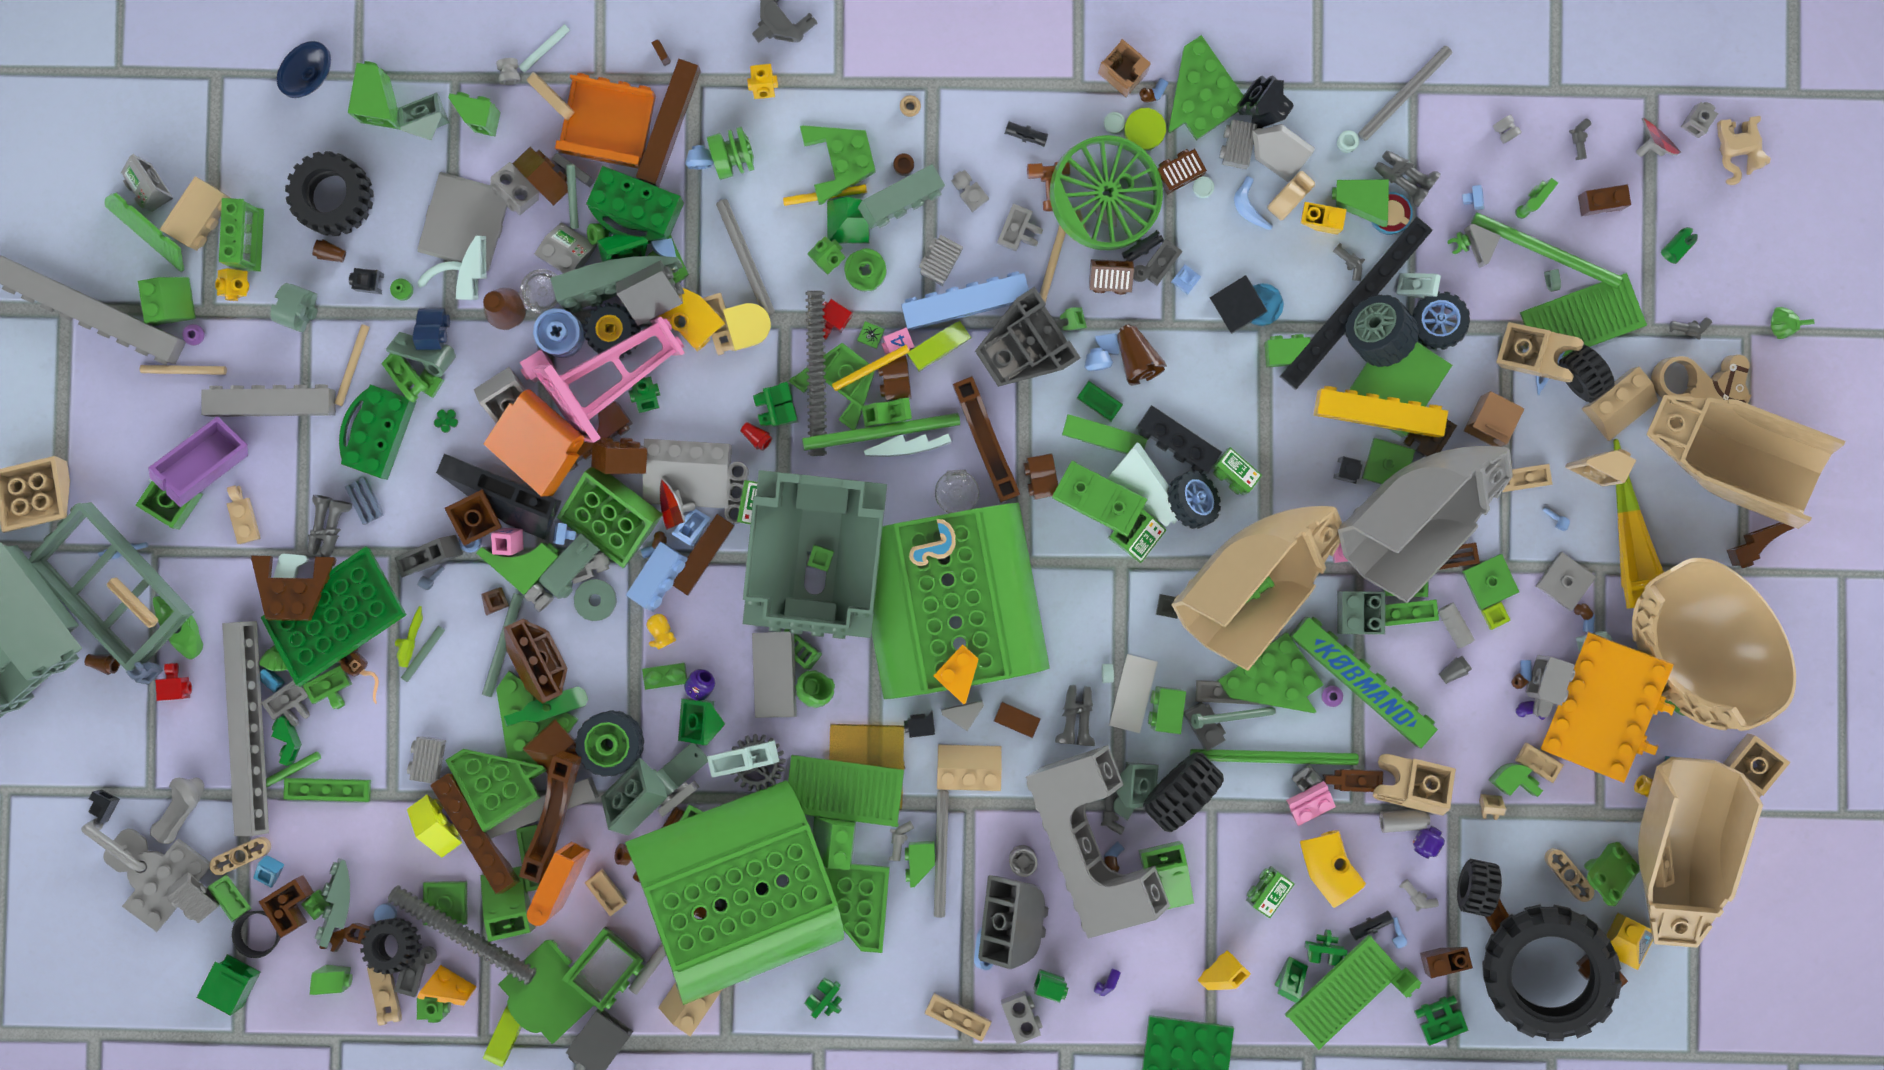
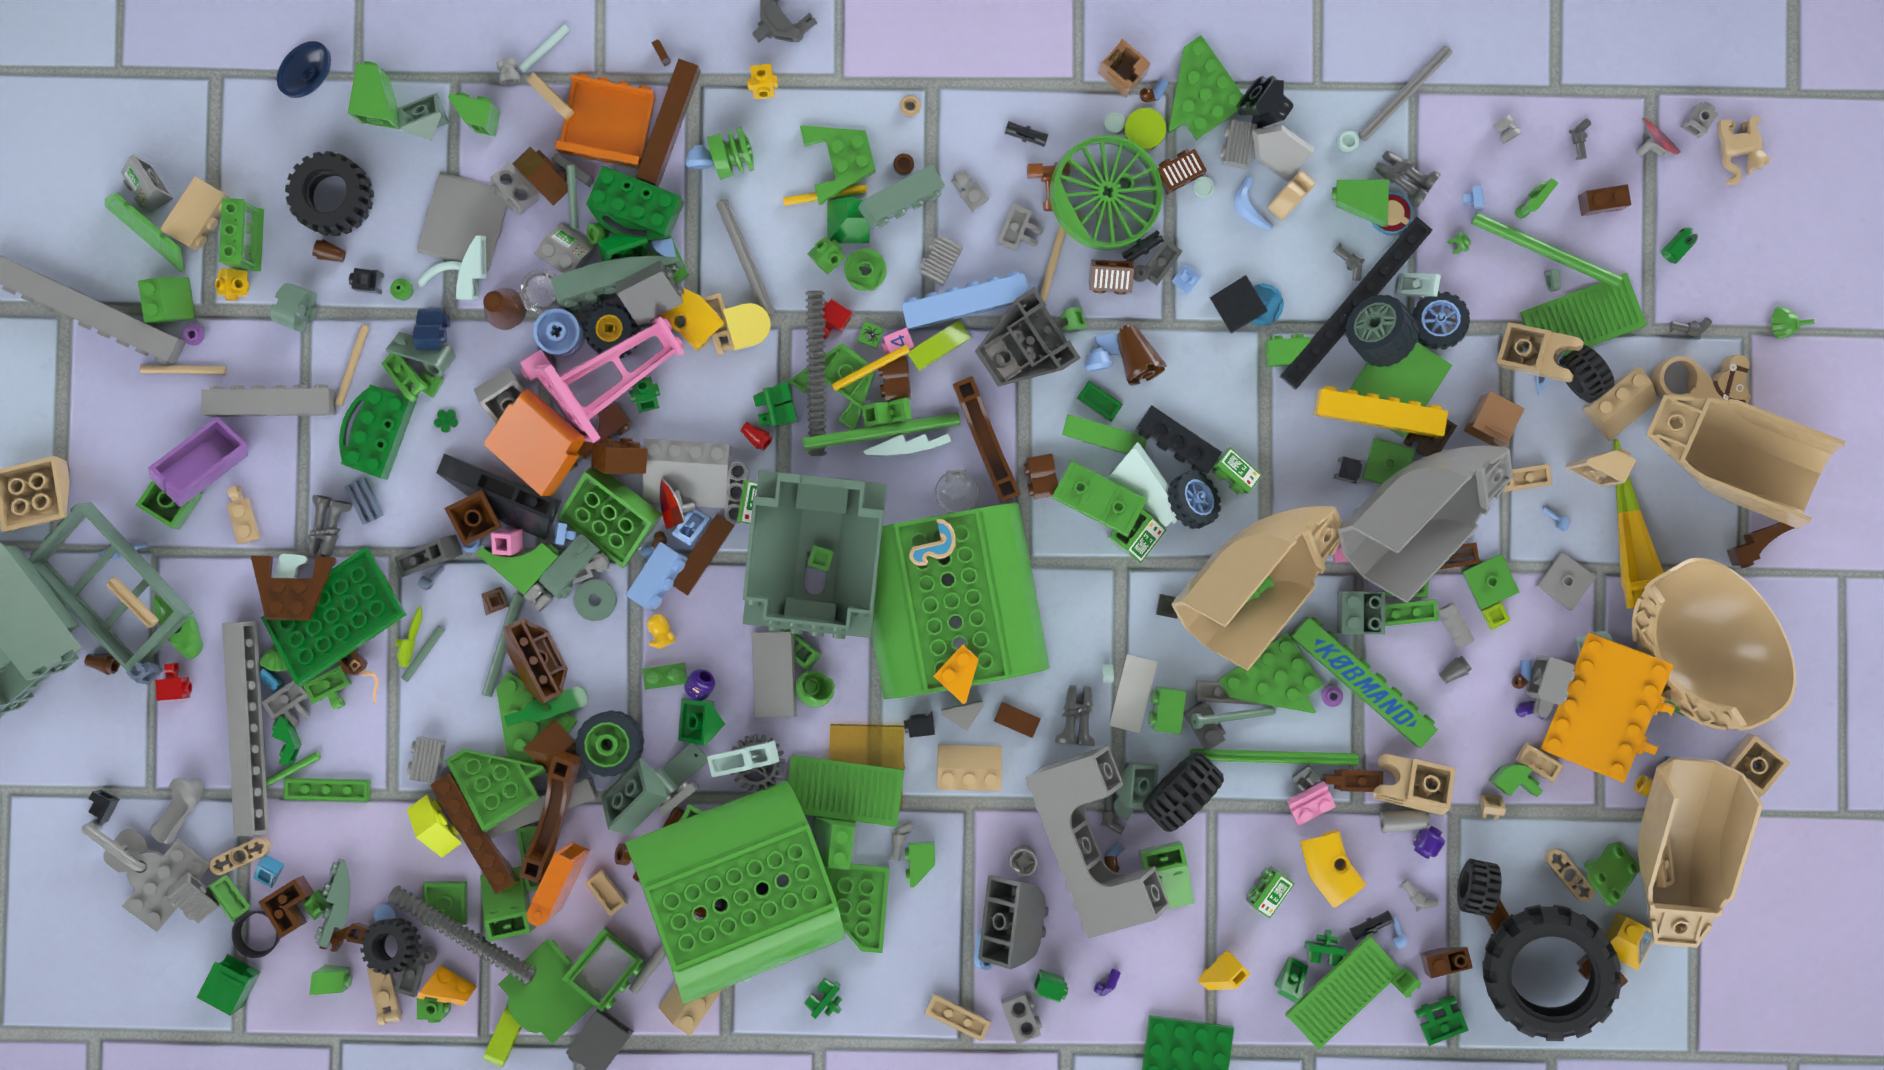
light grey axle [934,790,949,918] -> none
yellow slope [1301,202,1347,235] -> none
light grey slope [1464,224,1500,268] -> none
arm [1574,603,1595,633] -> none

